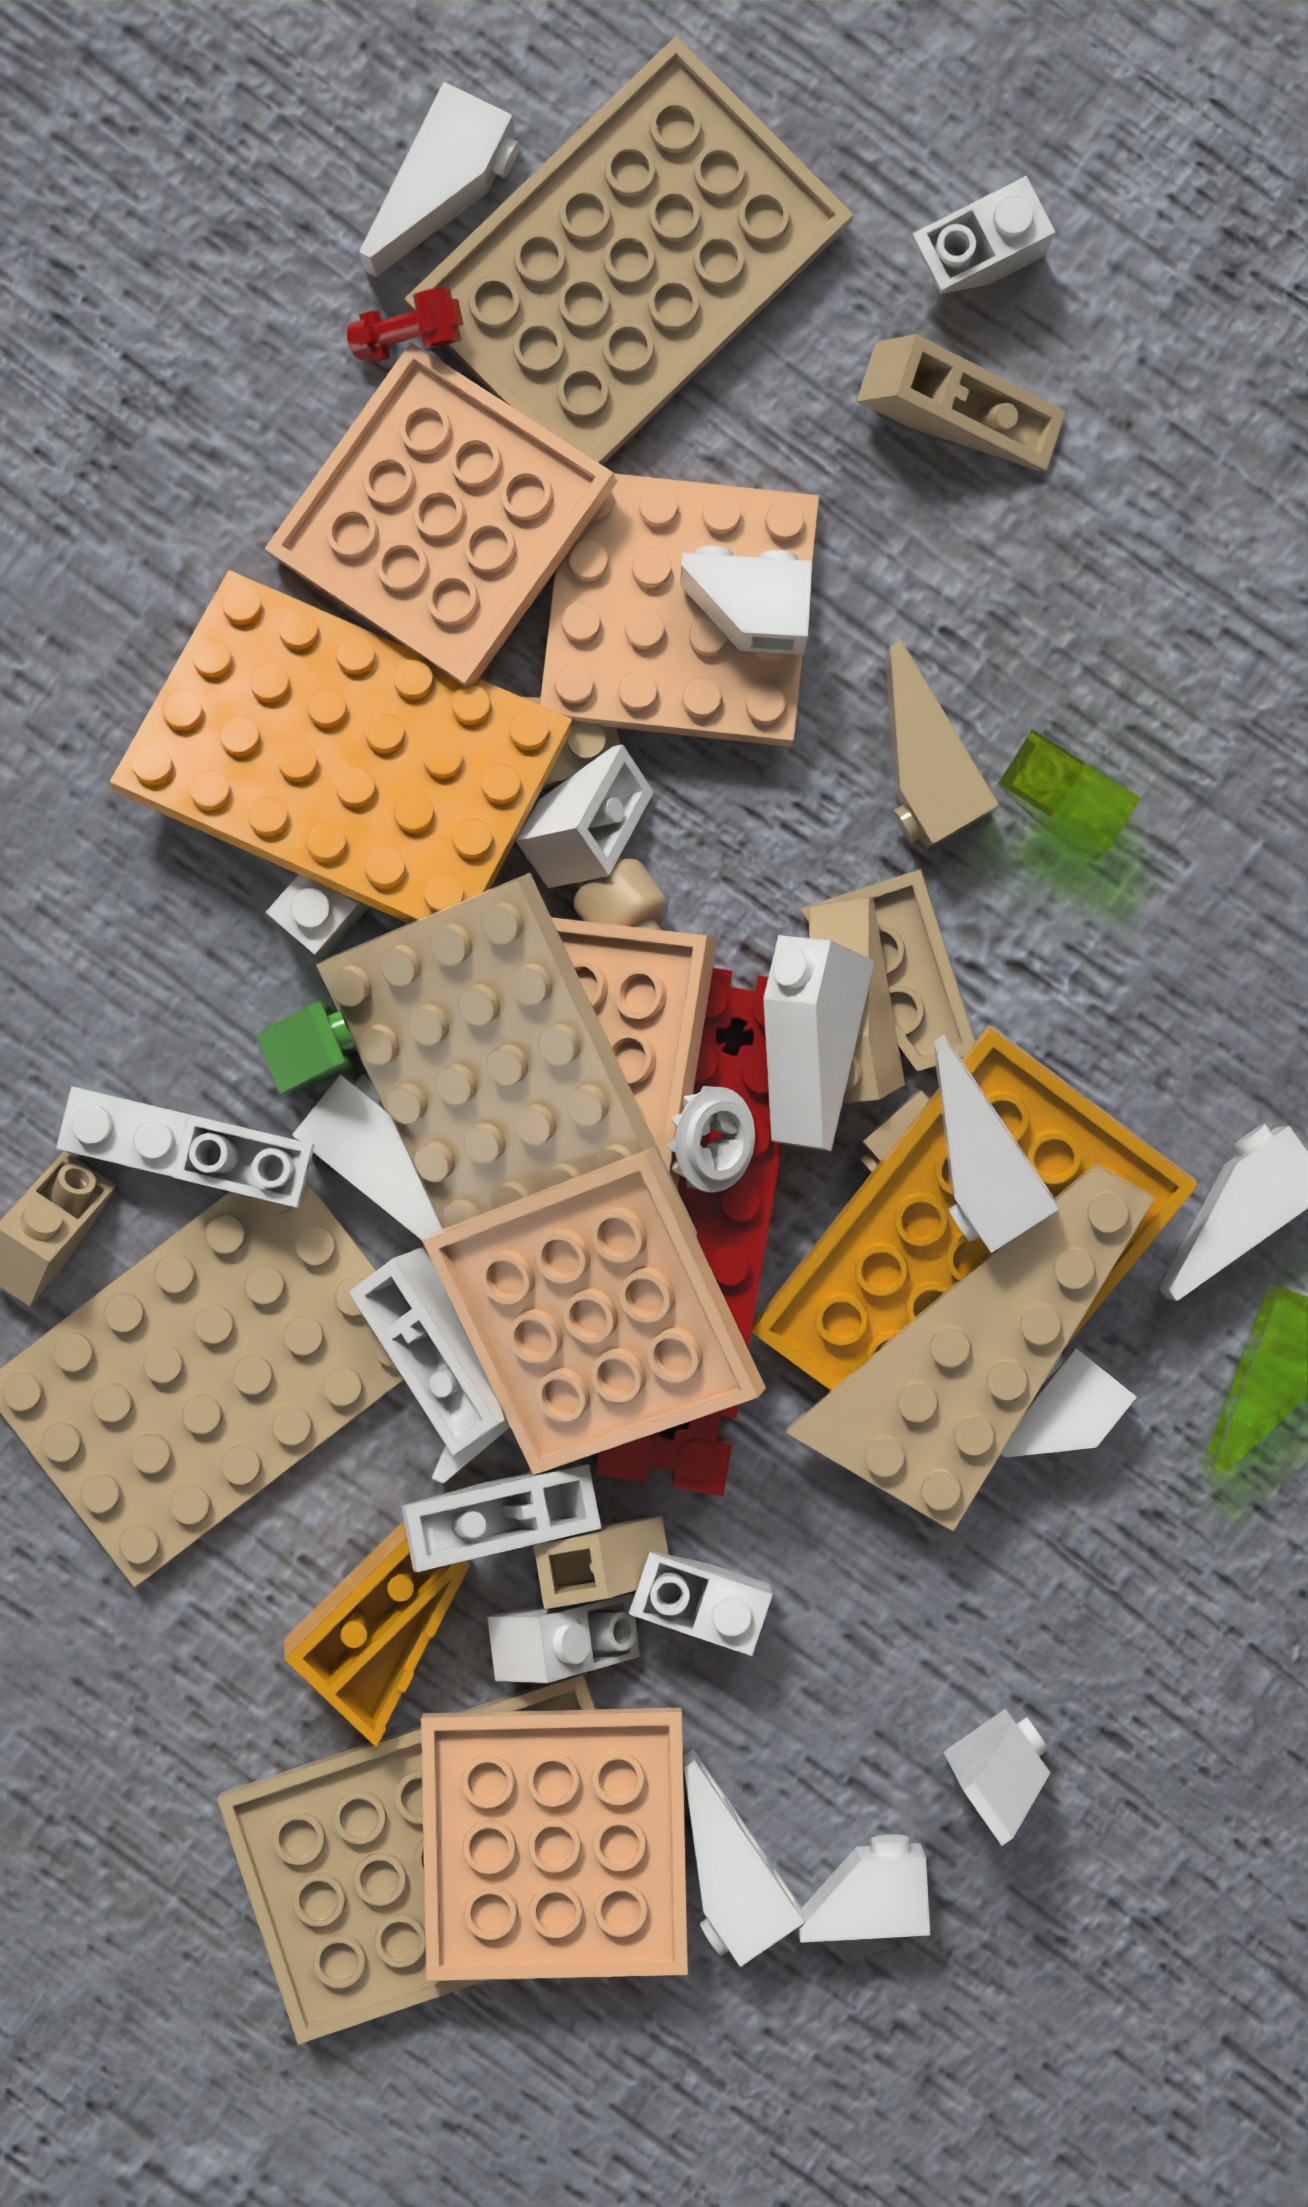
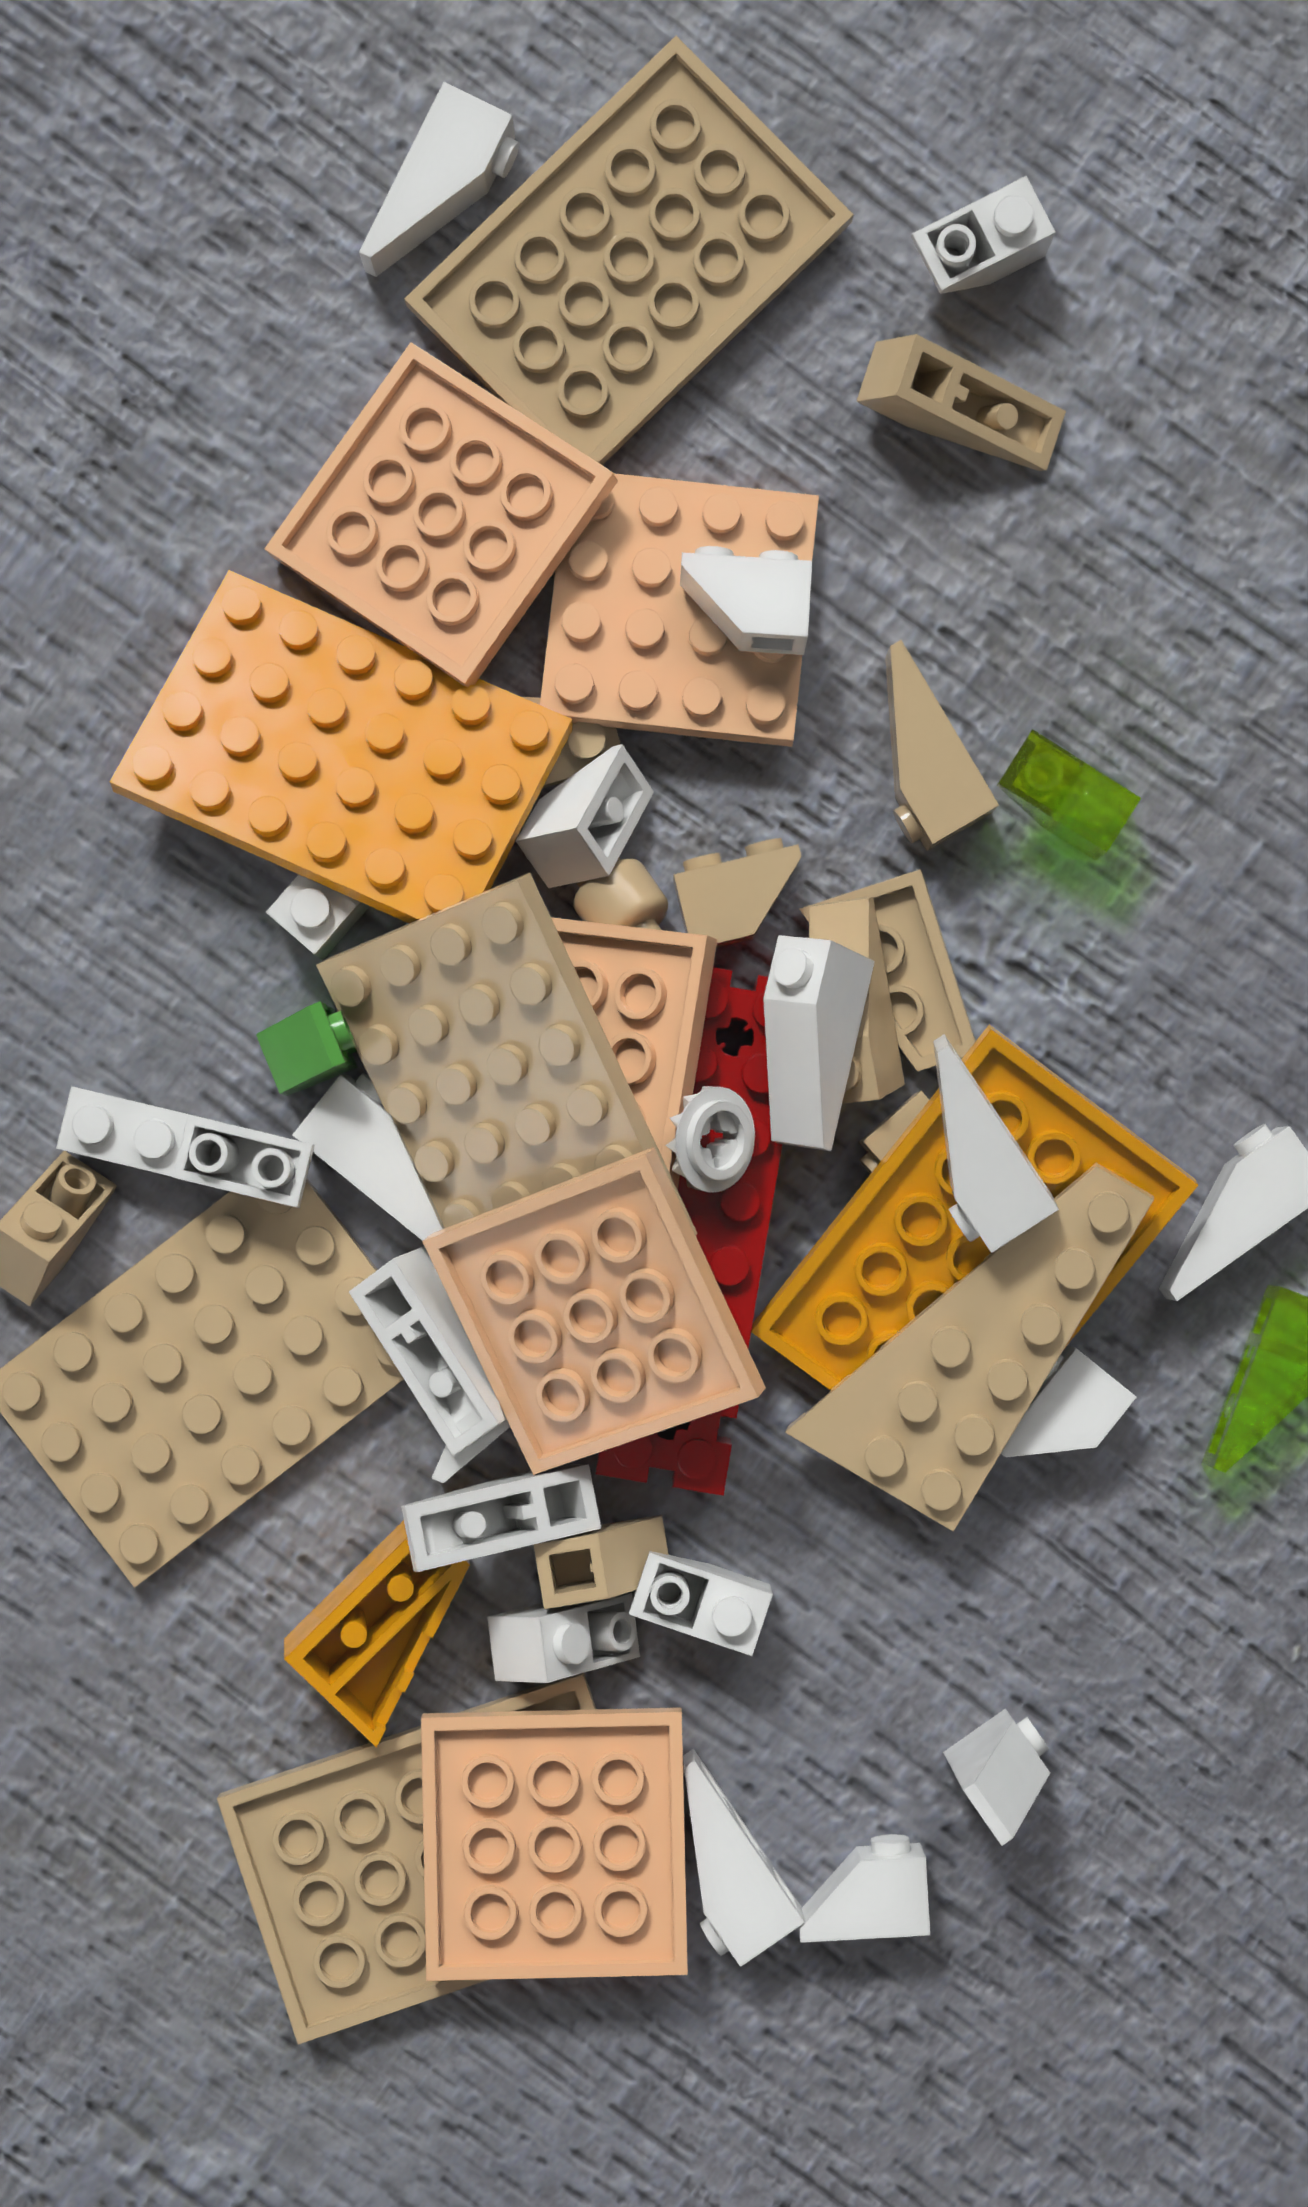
red bar [347,287,464,362] -> none
none -> tan slope [673,838,802,948]

